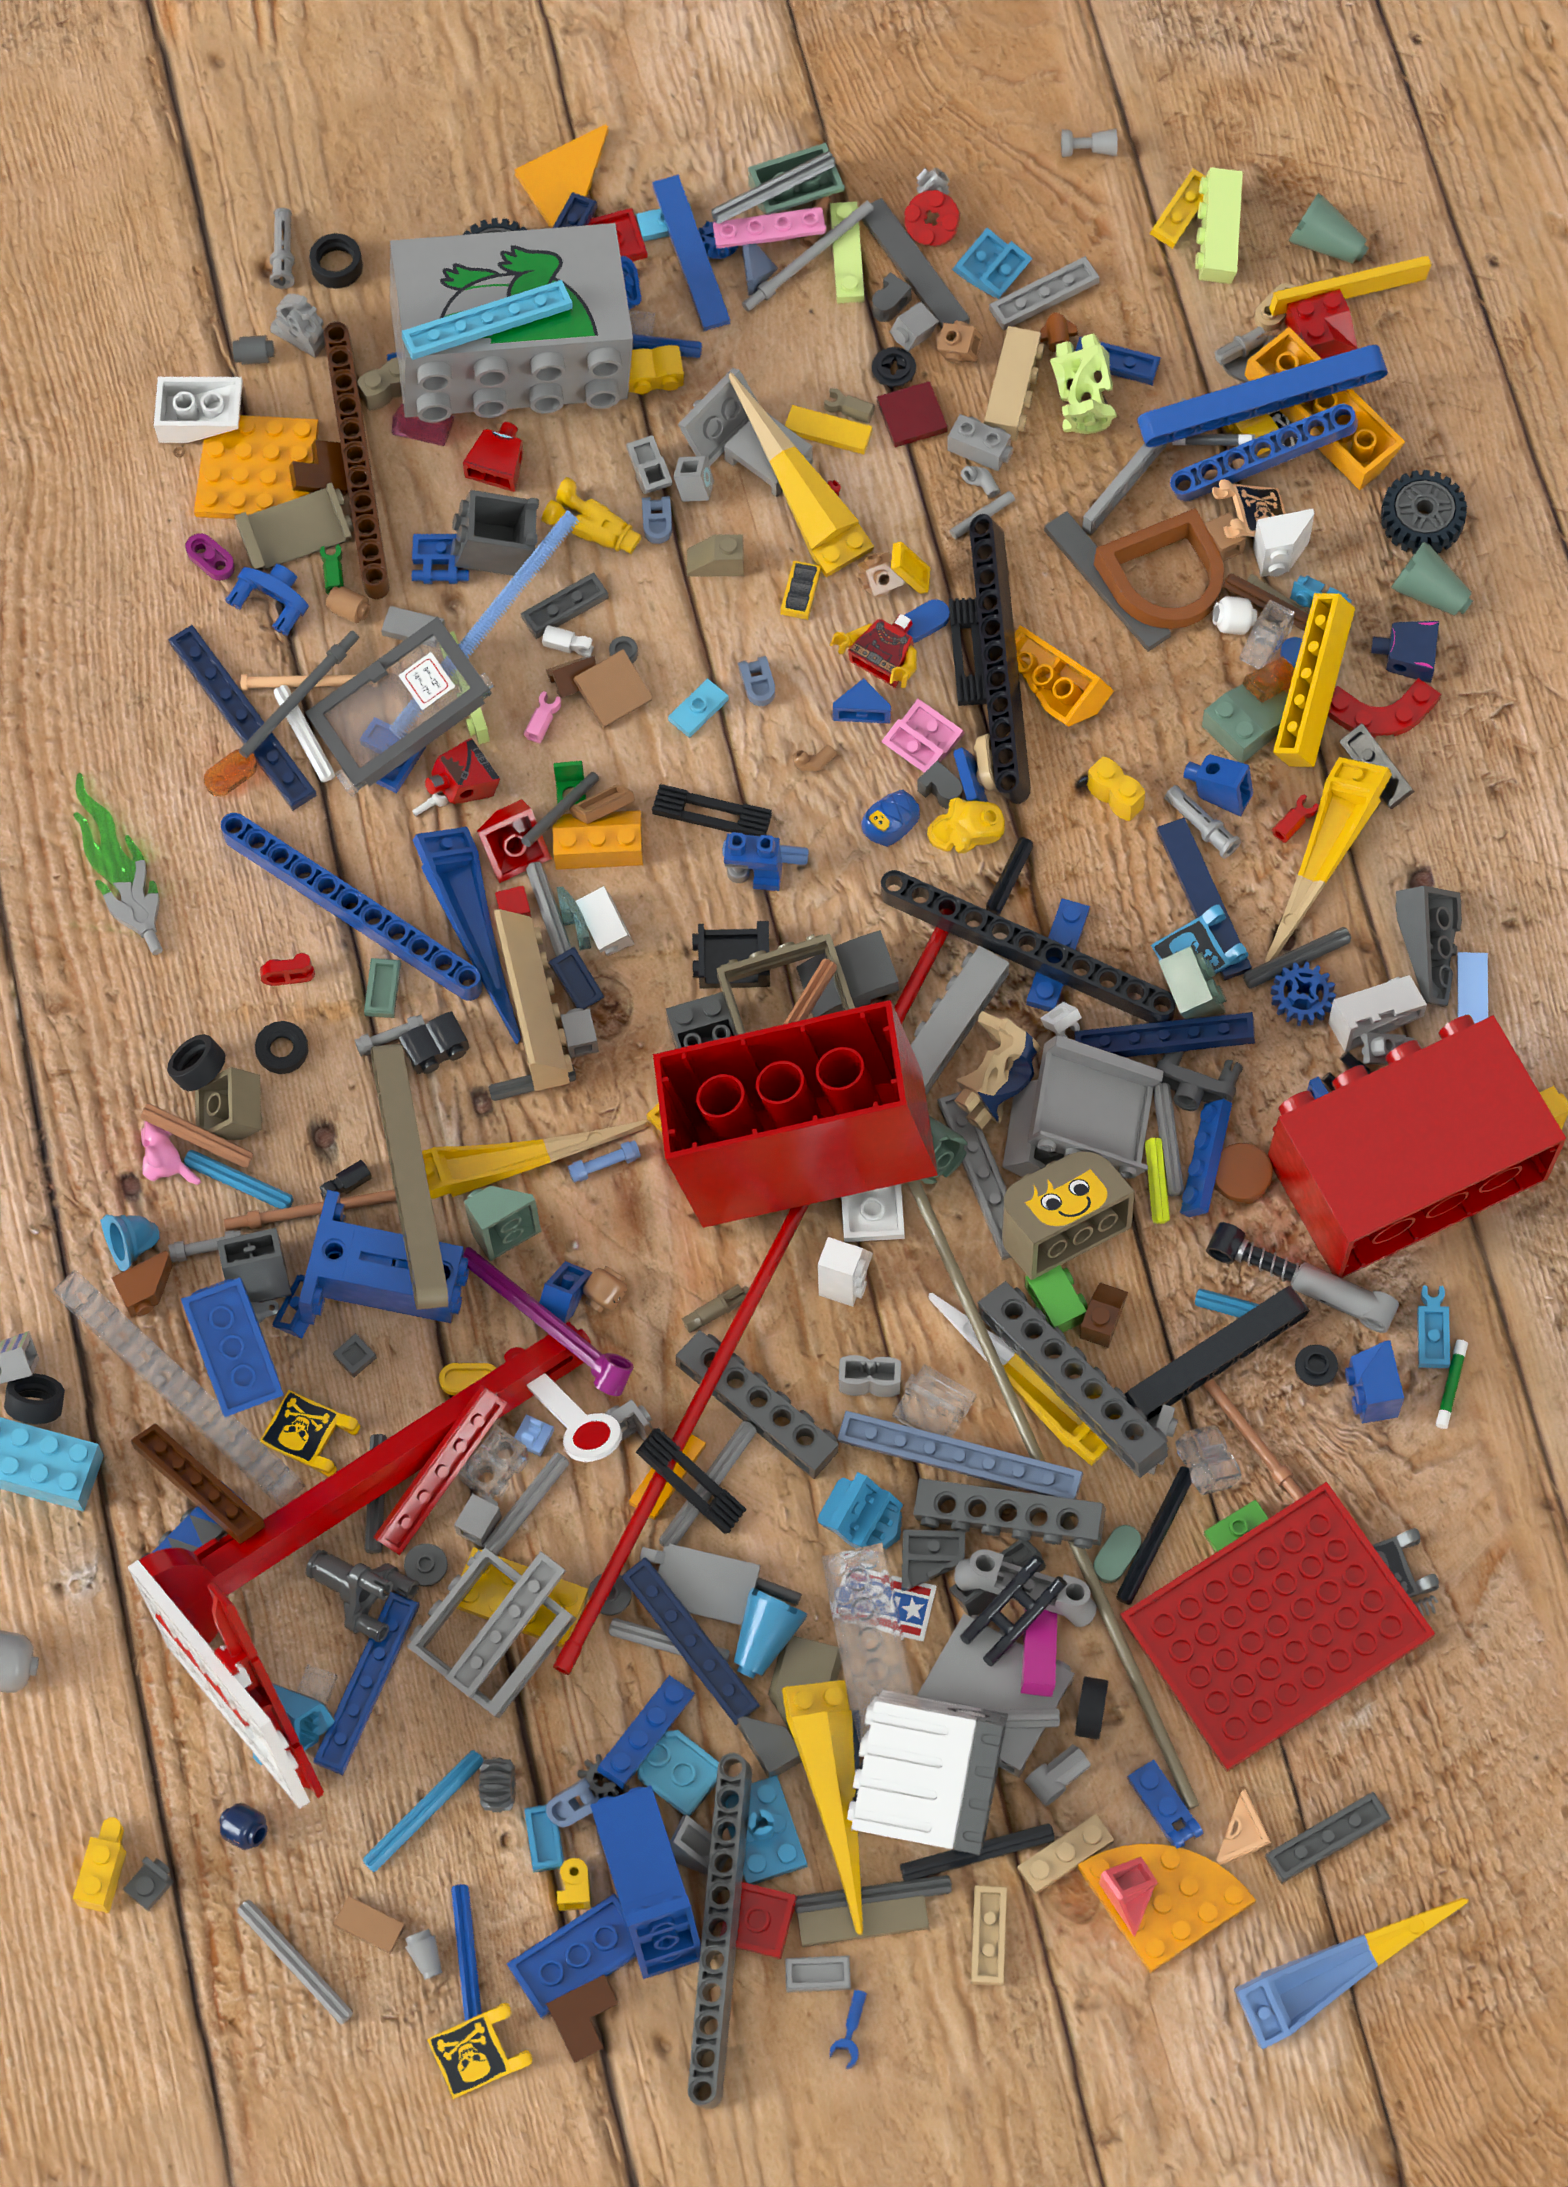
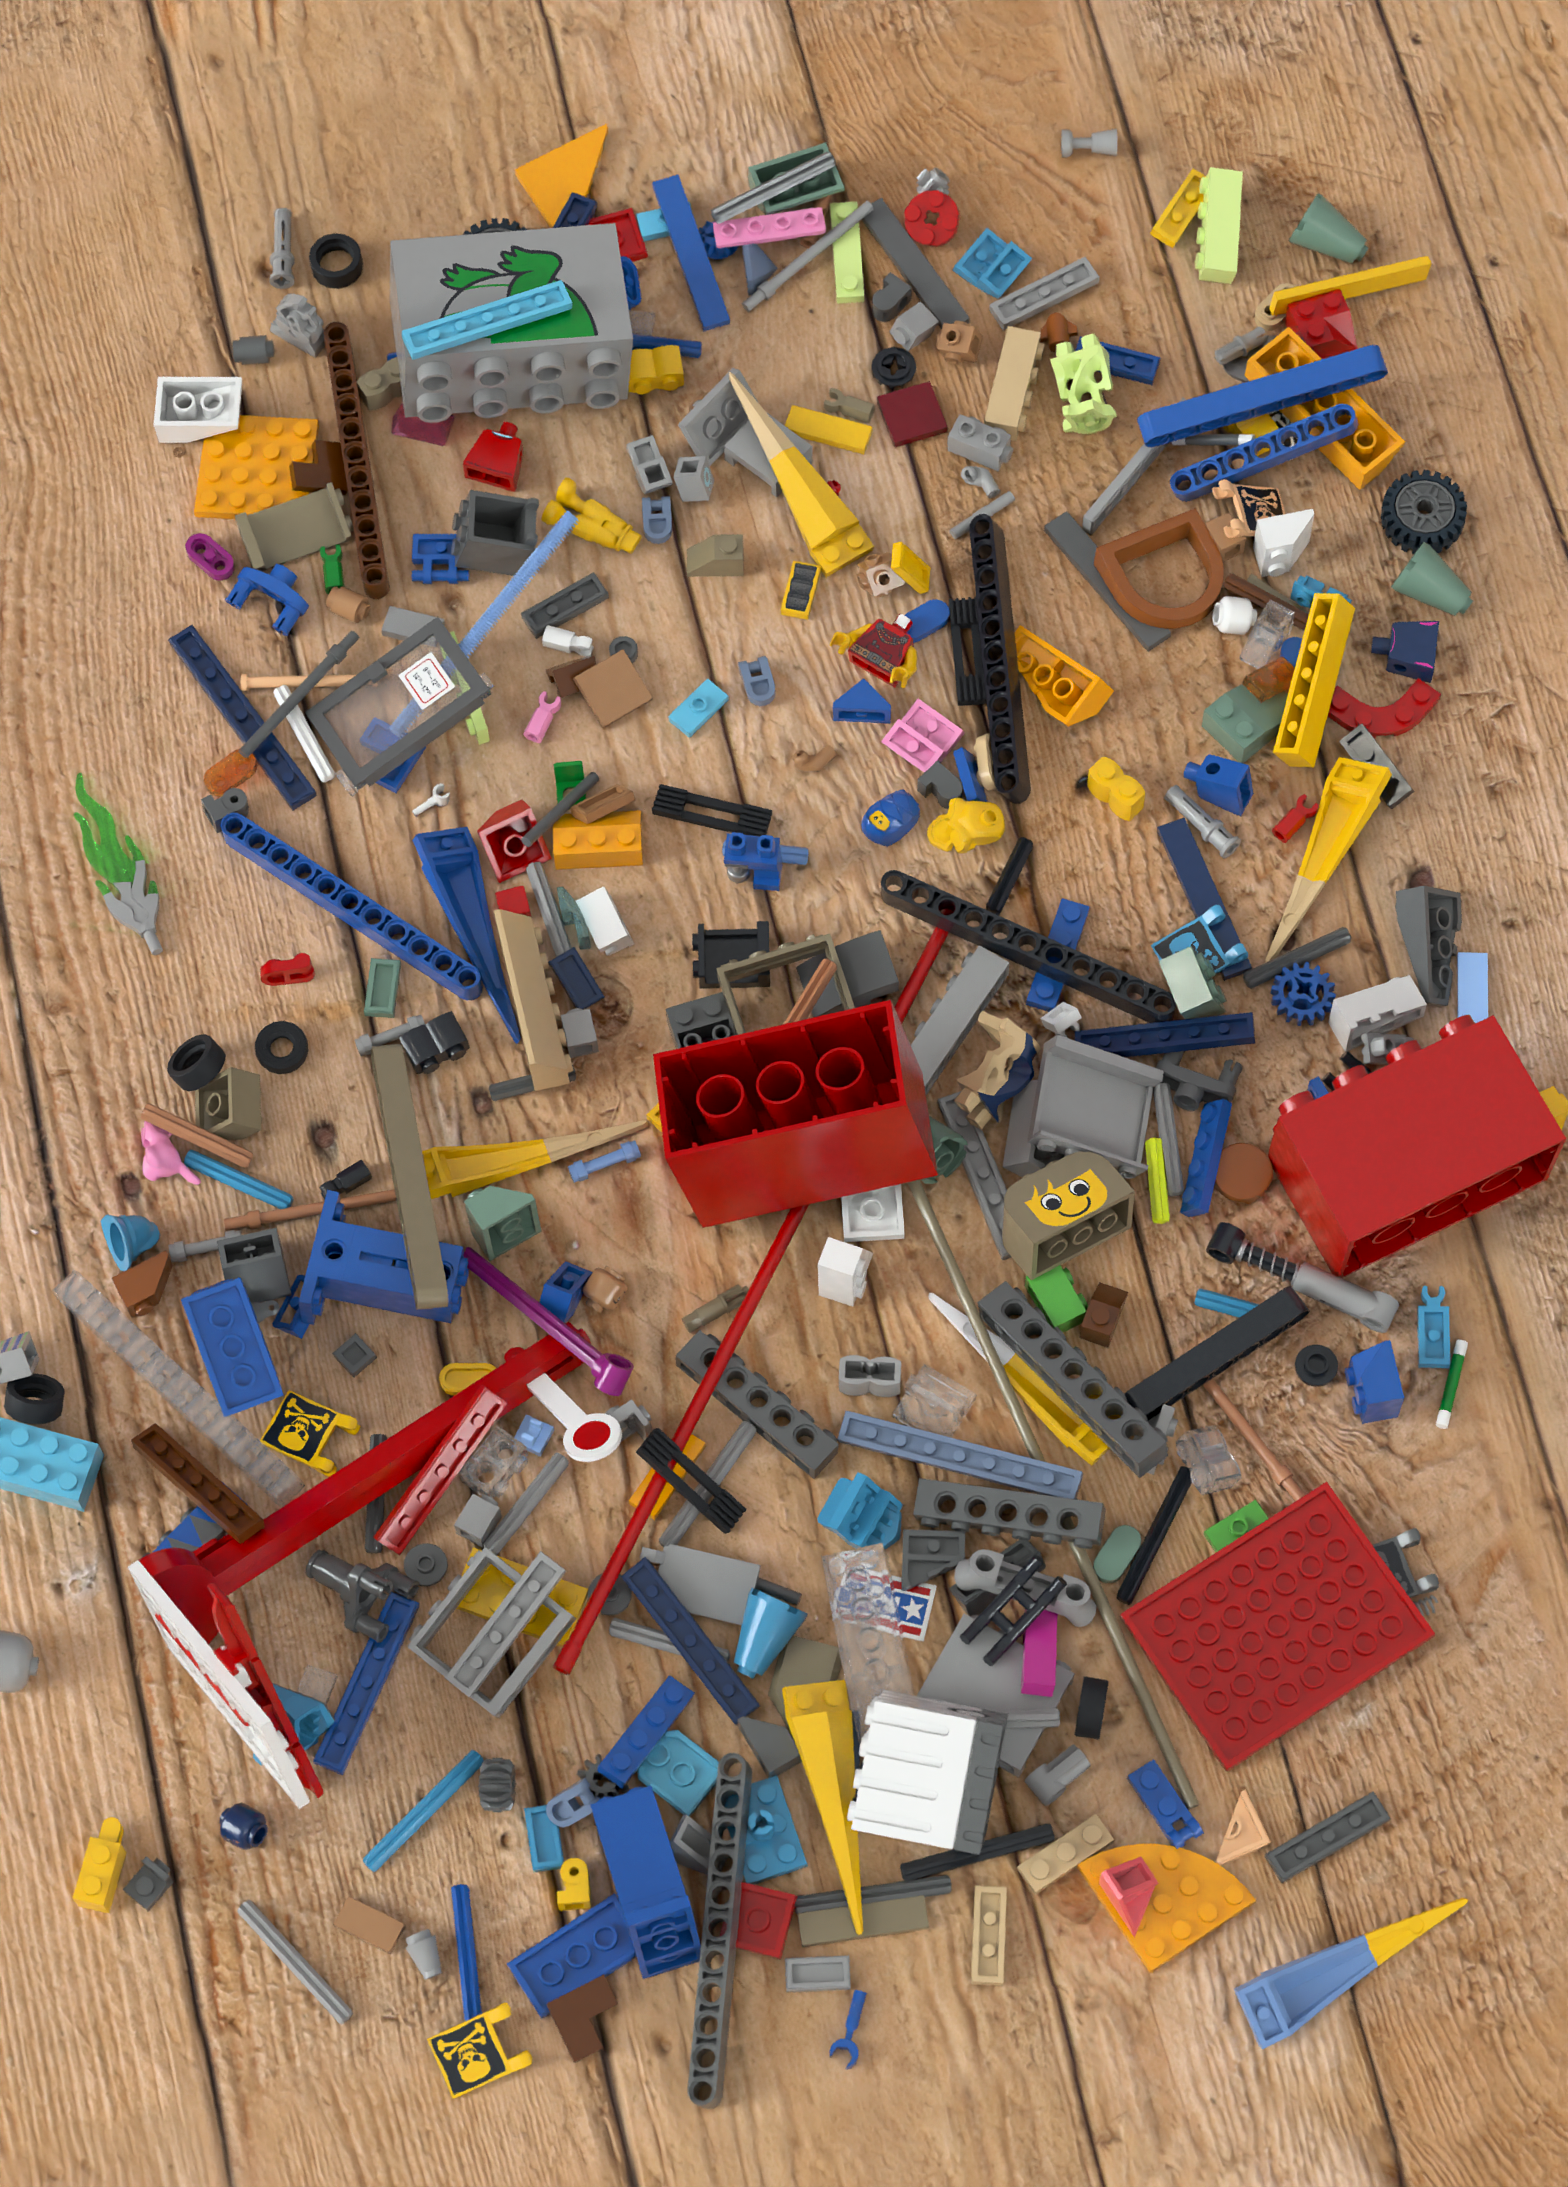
red torso [425,738,500,804] -> none
none -> dark grey leg [201,788,249,833]

